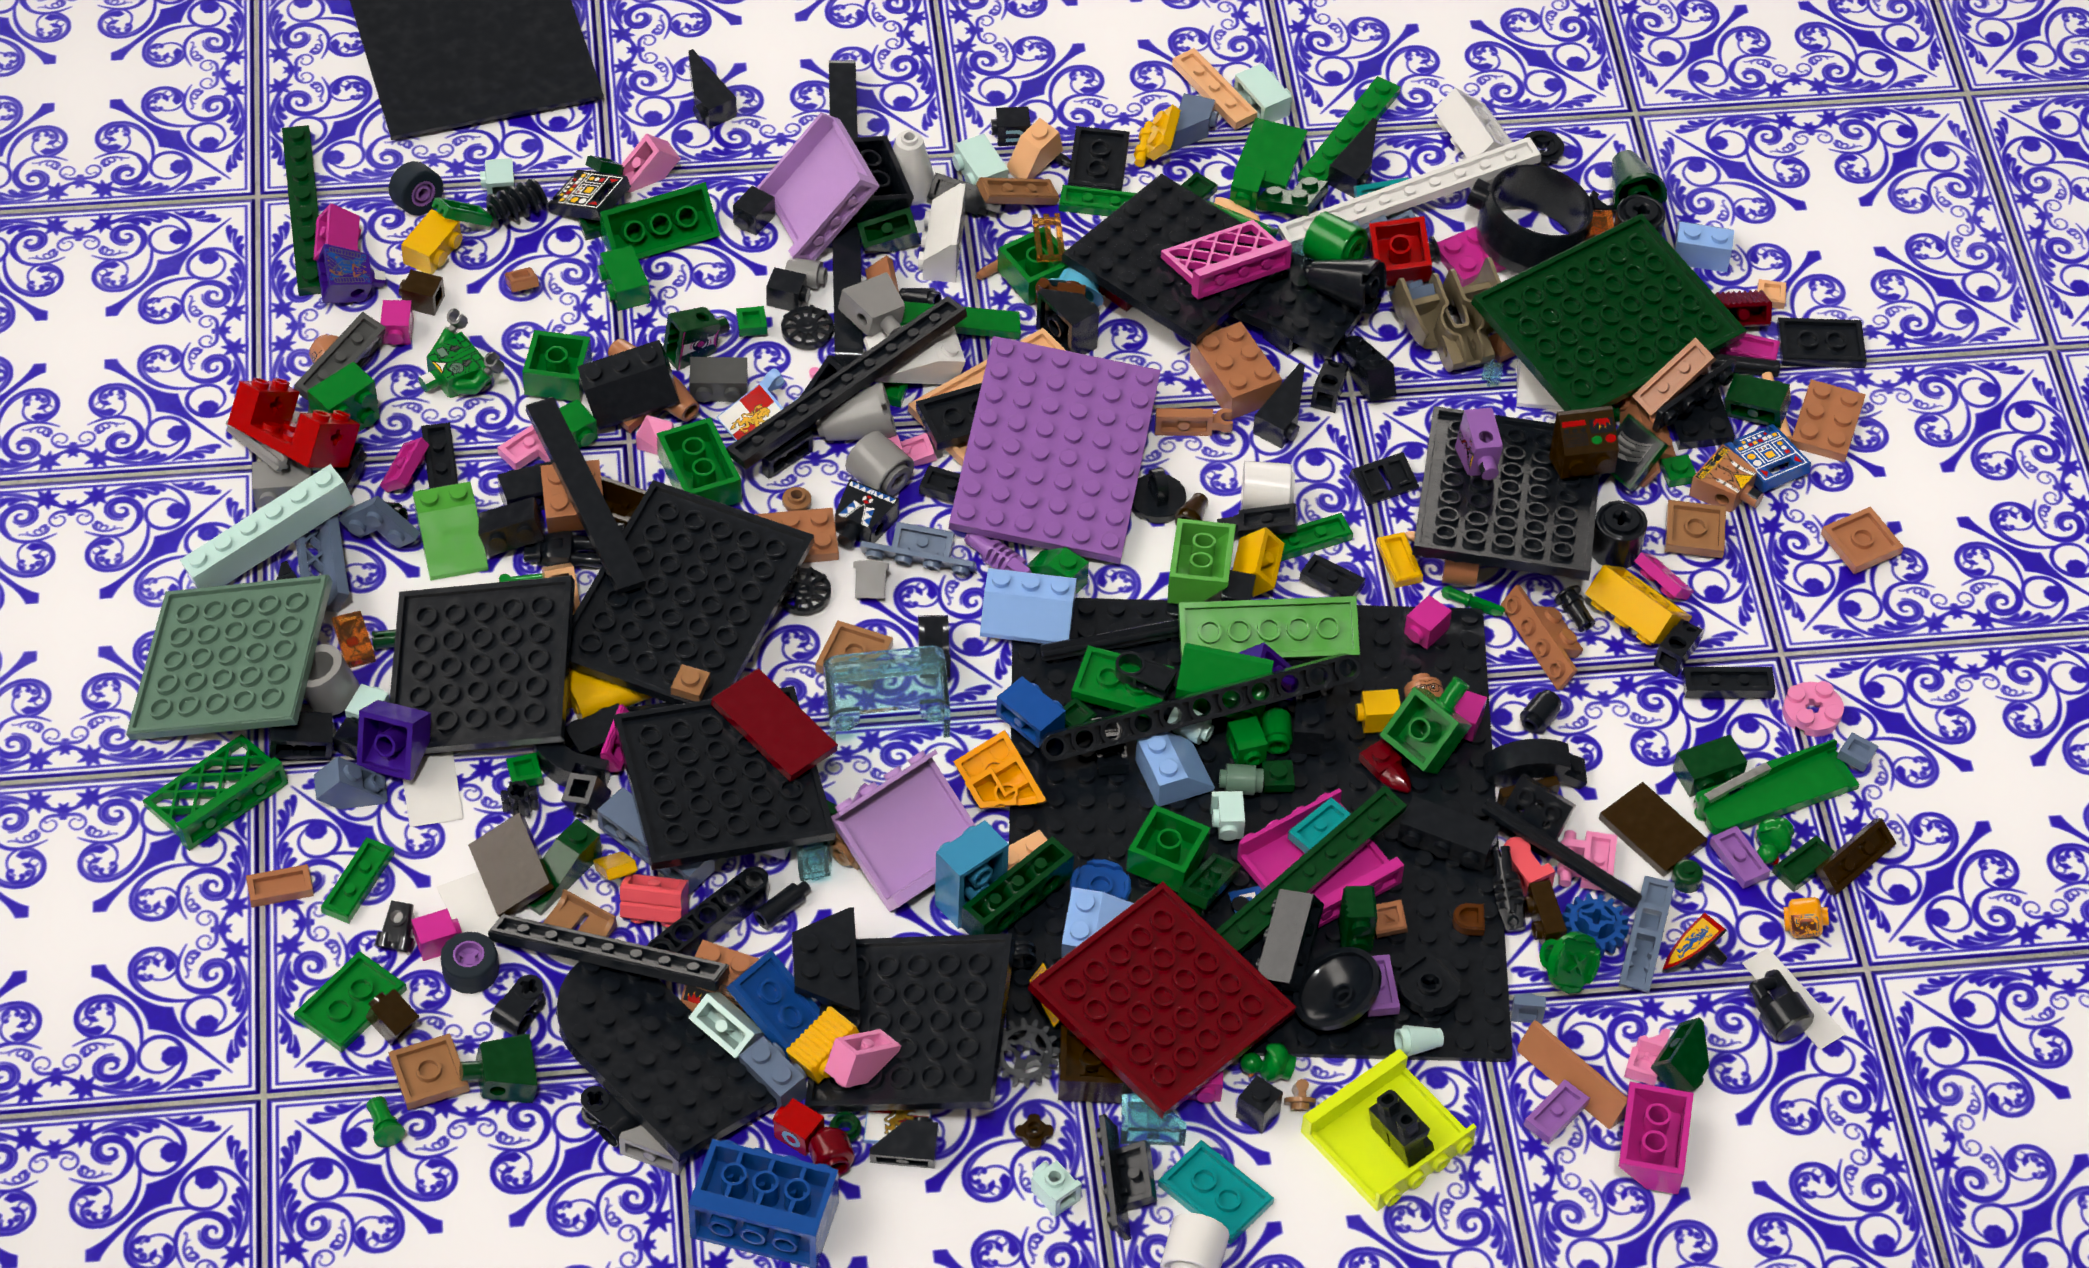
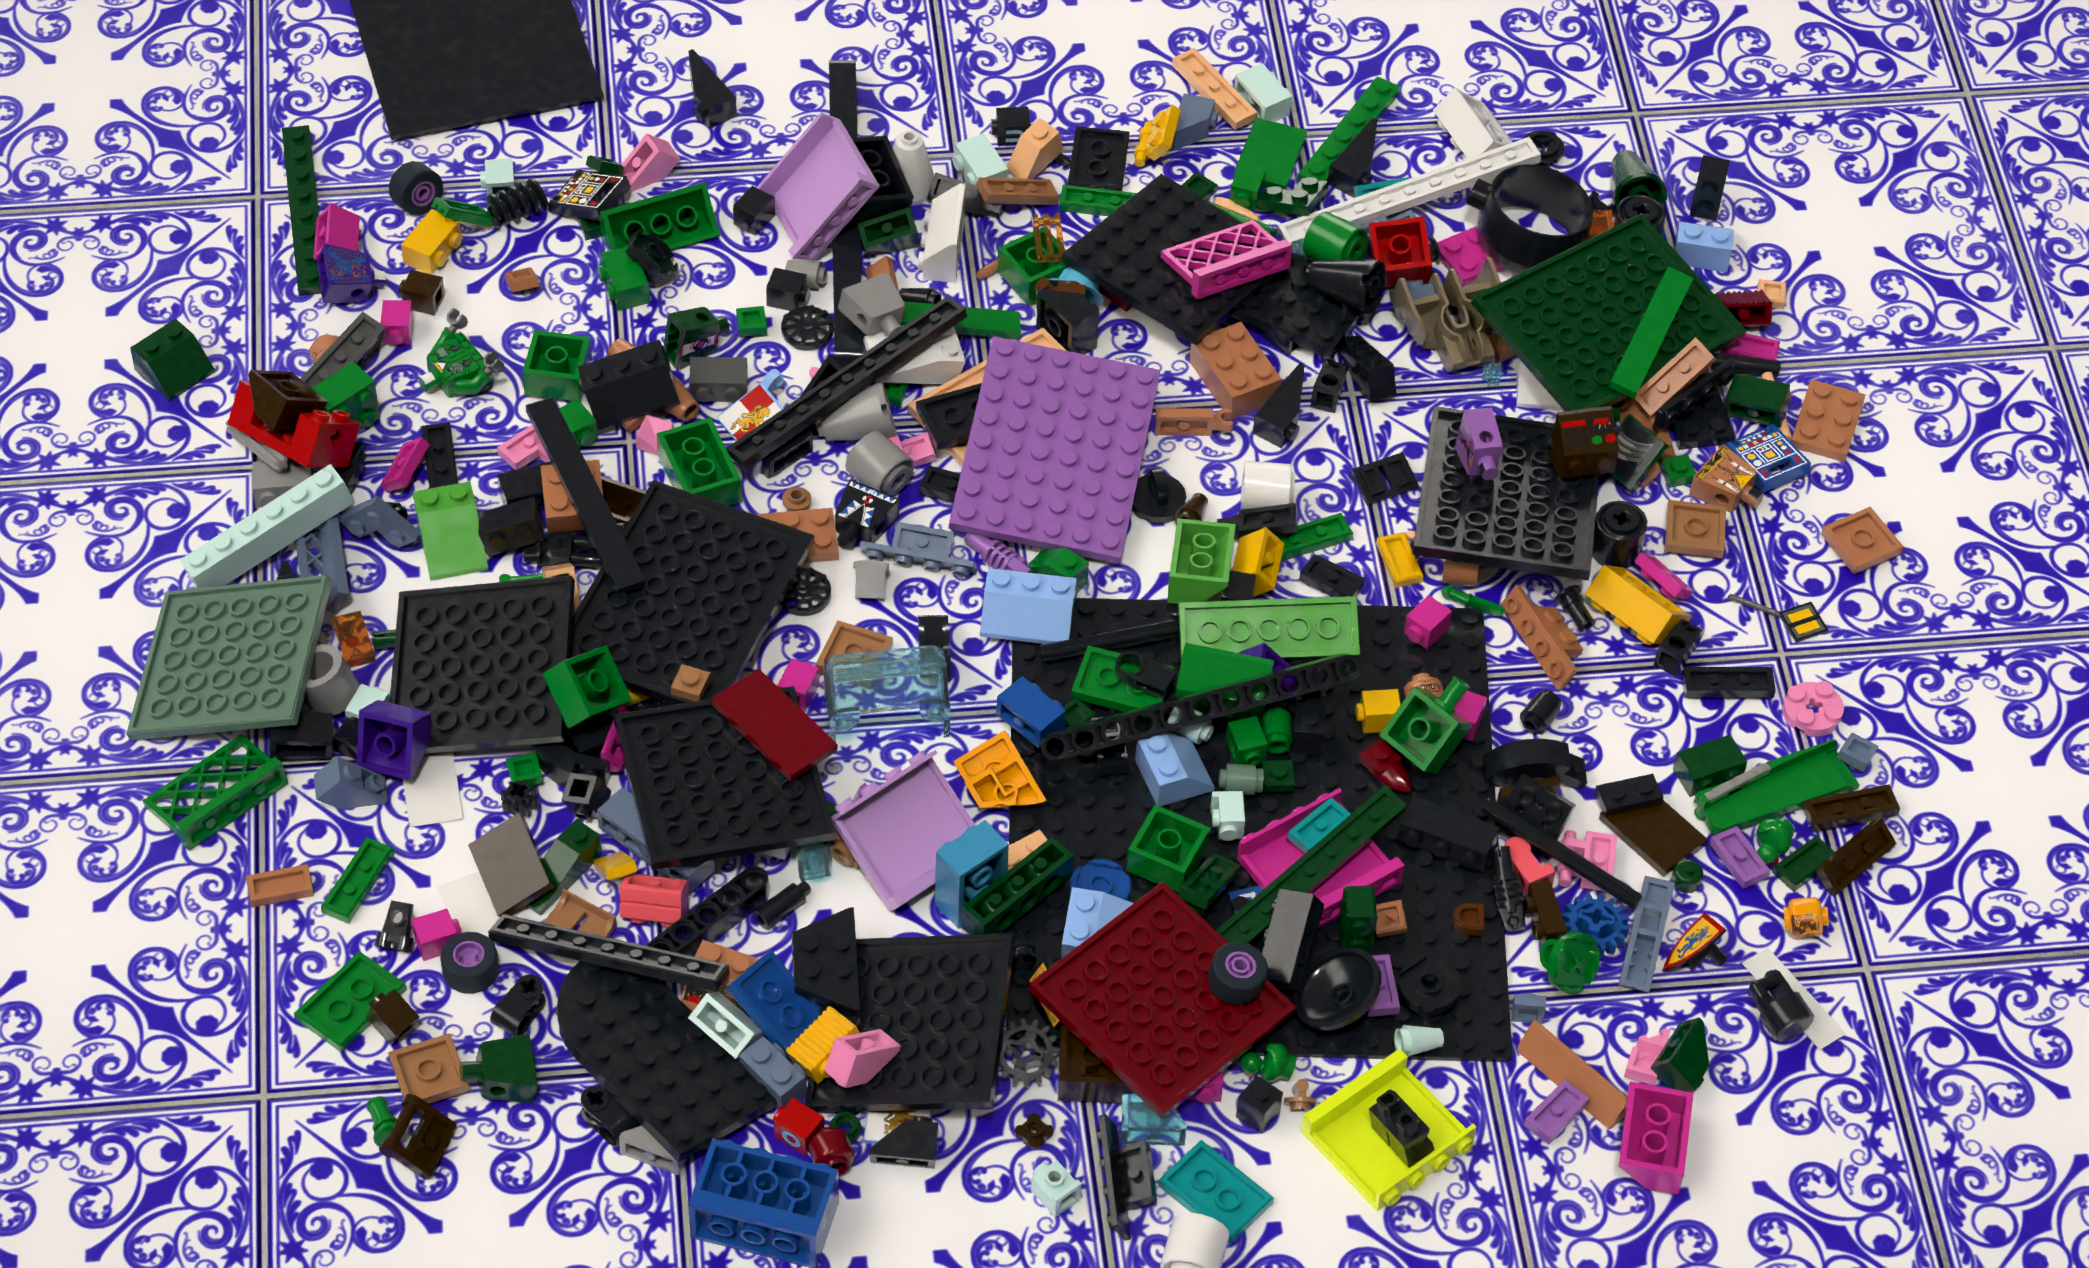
black tile [1777,317,1867,368] -> none
none -> dark green slope [130,318,215,402]
none -> dark brown slope [248,370,328,432]
none -> dark brown plate [379,1094,457,1180]
none -> green brick [542,645,632,729]
none -> black plate [626,229,678,282]
none -> dark pink brick [777,659,819,712]
none -> black wheel [1207,942,1268,1005]
none -> black plate [1594,773,1664,817]
none -> green tile [1608,266,1694,399]
none -> black brick [1690,155,1730,221]
none -> piece [1728,594,1829,643]
none -> dark brown plate [1802,784,1900,832]

